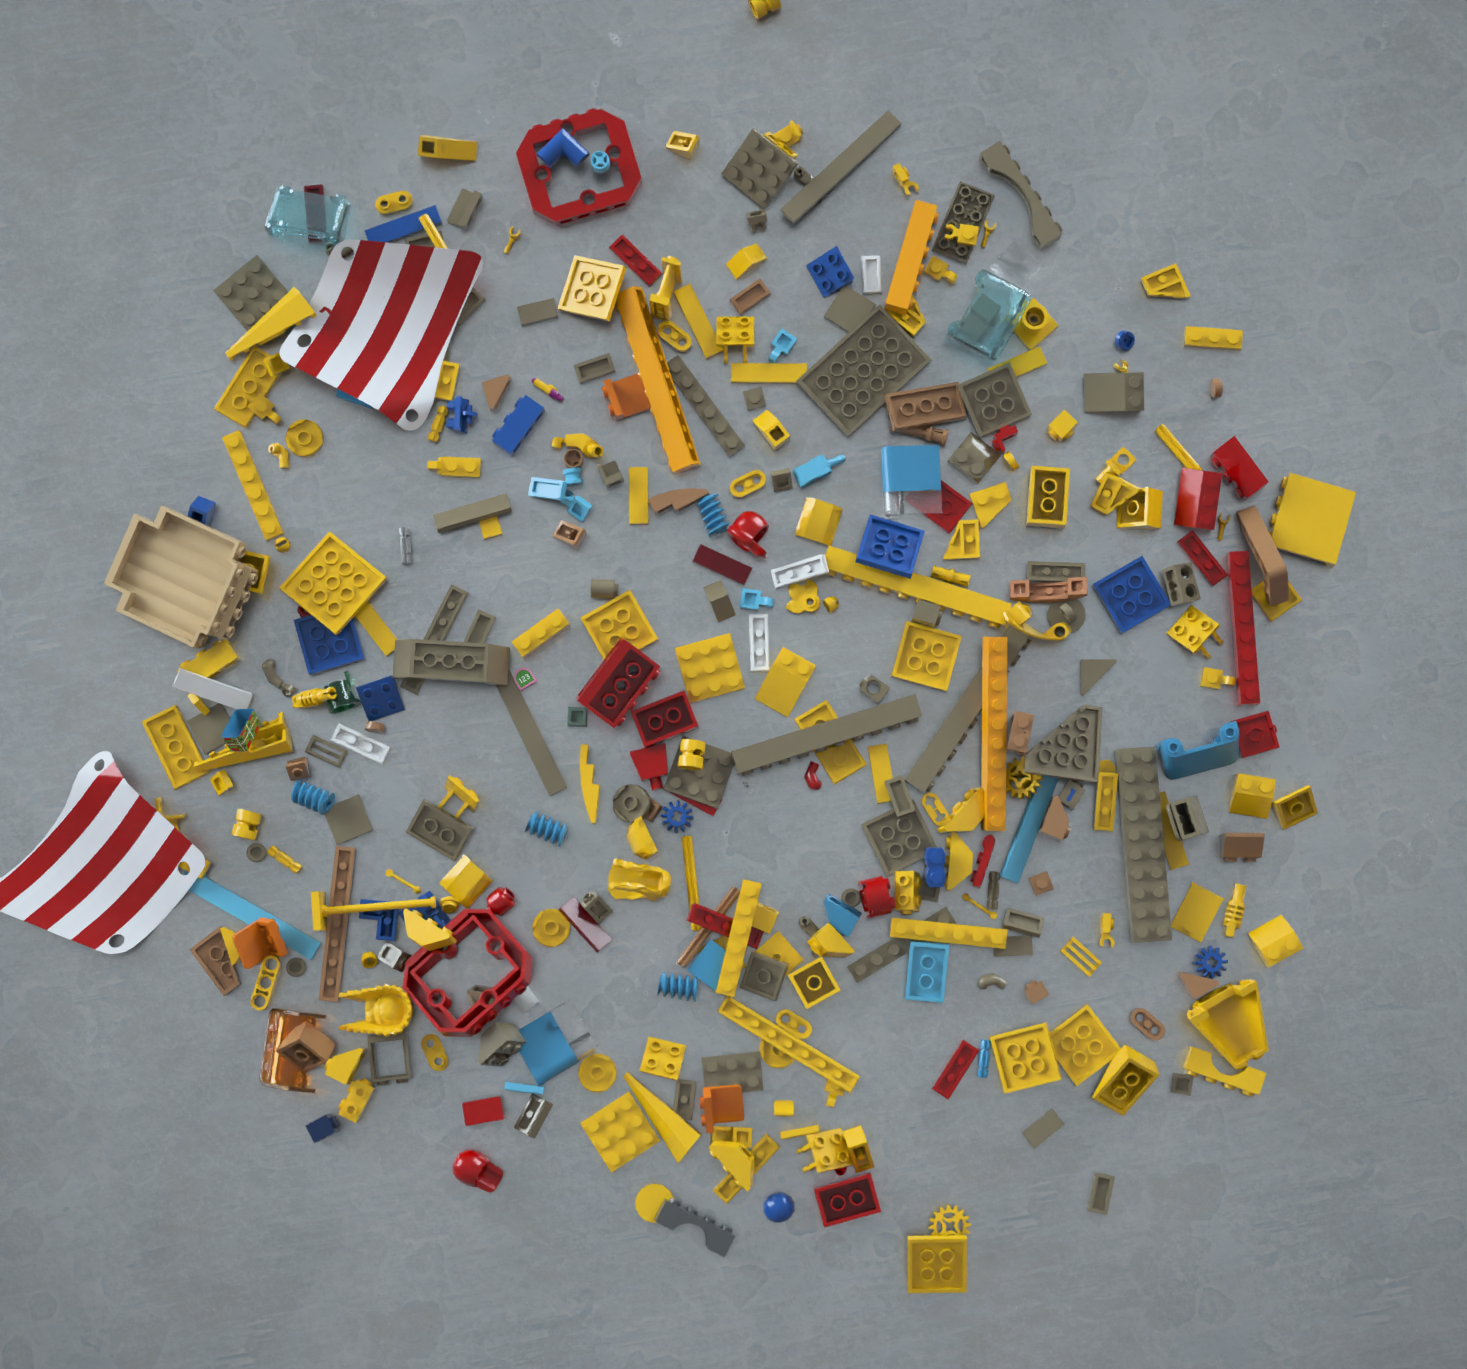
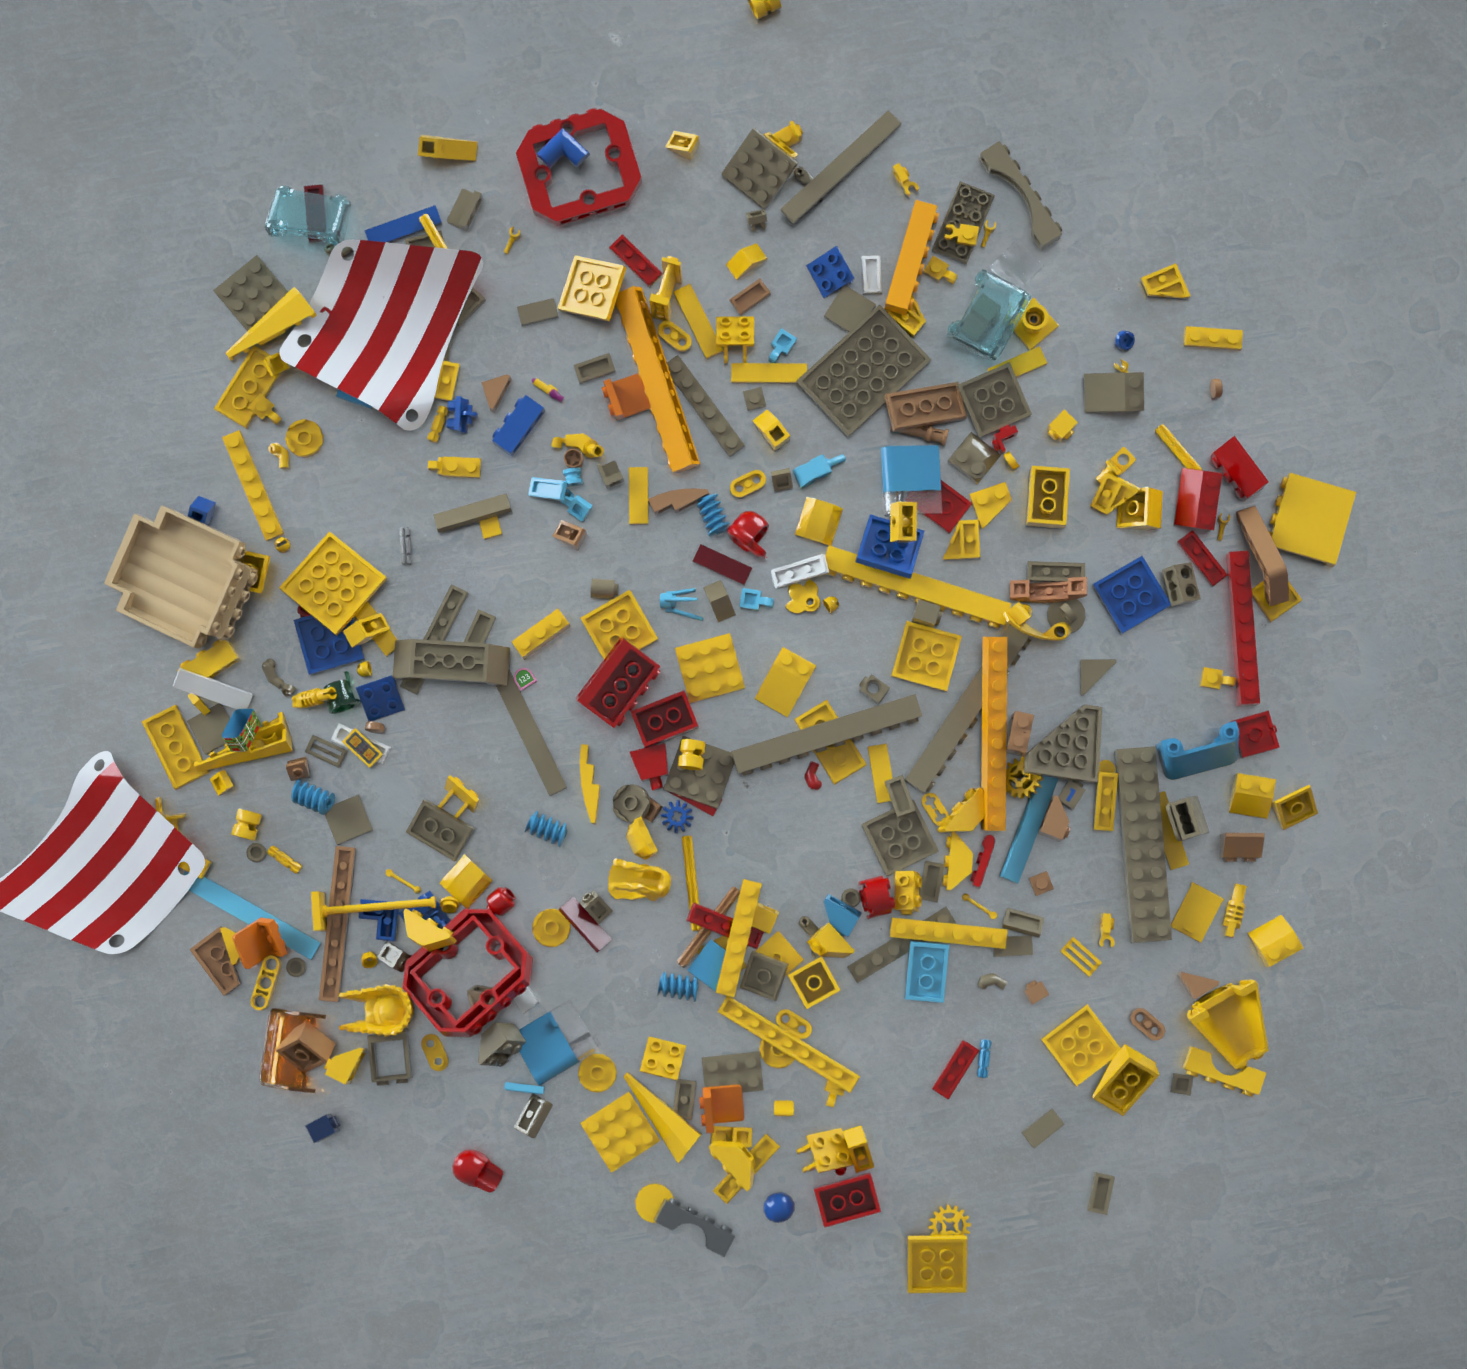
yellow brick [338,1077,376,1123] -> none
yellow plate [375,191,413,216] -> none
red panel [462,1096,506,1126] -> none
sand green tile [567,707,588,727] -> none
medium azure wheel [590,151,610,173] -> none
white tile [749,614,770,672] -> none
yellow tile [780,1125,819,1140] -> none
blue brick [924,847,946,887] -> none
yellow pin [931,565,971,587] -> none
dark tan axle [987,871,1000,910] -> none
yellow plate [990,1022,1062,1094] -> none
yellow plate [1167,605,1224,659] -> none
blue gear [1194,946,1228,979] -> none
none -> tile [342,728,384,768]
none -> yellow slope [343,613,390,648]
none -> yellow hinge [357,661,372,677]
none -> medium azure plant [660,588,703,621]
none -> yellow brick [890,502,917,543]

